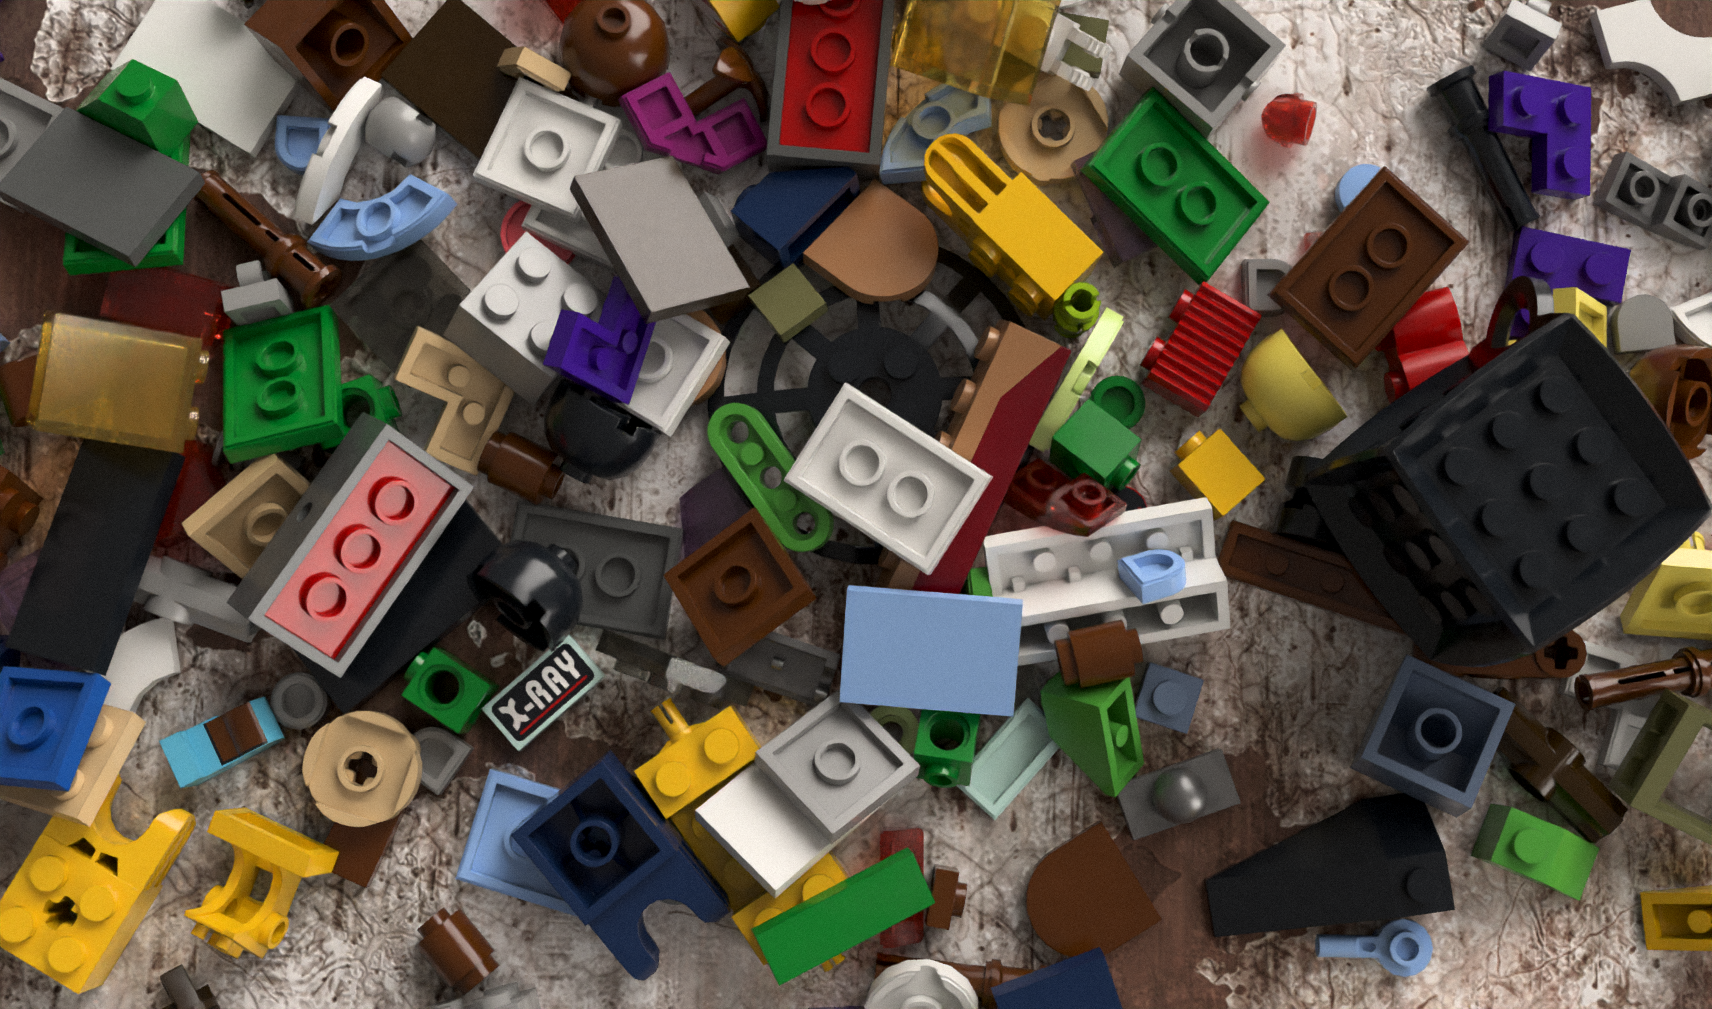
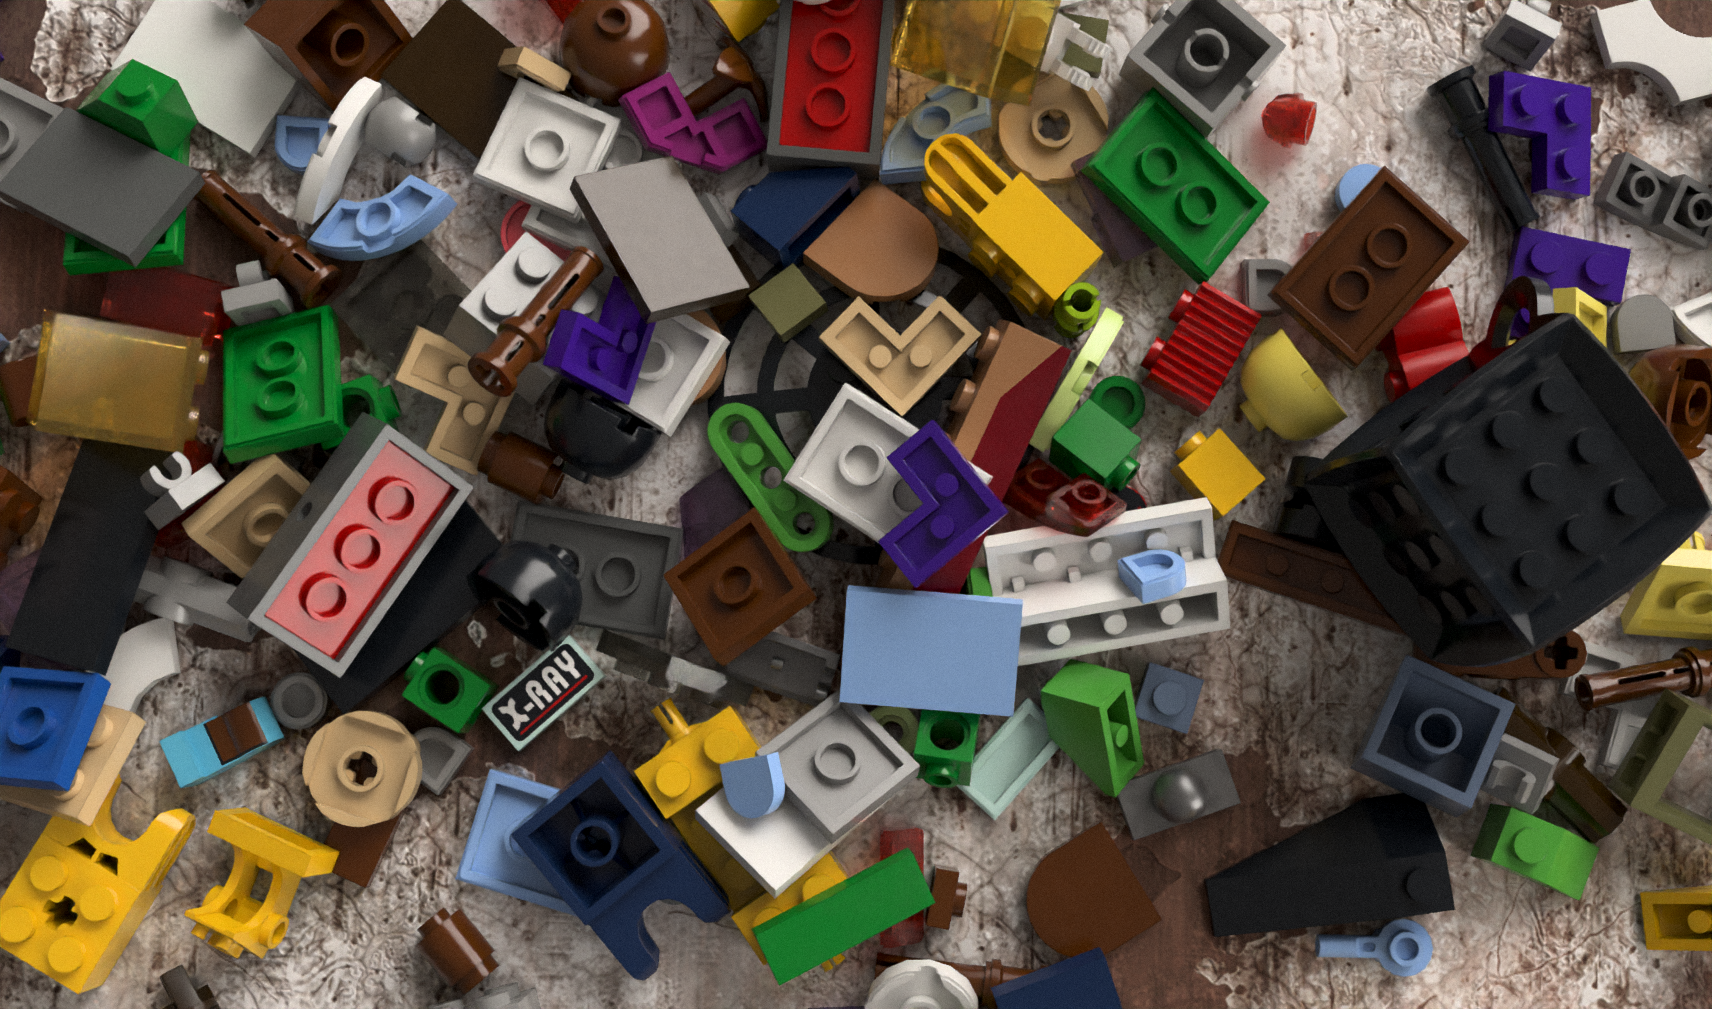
reddish brown brick [1054,619,1144,688] -> none
none -> light grey tile [140,451,225,530]
none -> reddish brown pin [467,246,604,397]
none -> light blue tile [719,752,785,818]
none -> tan plate [819,295,981,418]
none -> dark purple plate [878,420,1009,587]
none -> light grey tile [1480,733,1559,815]

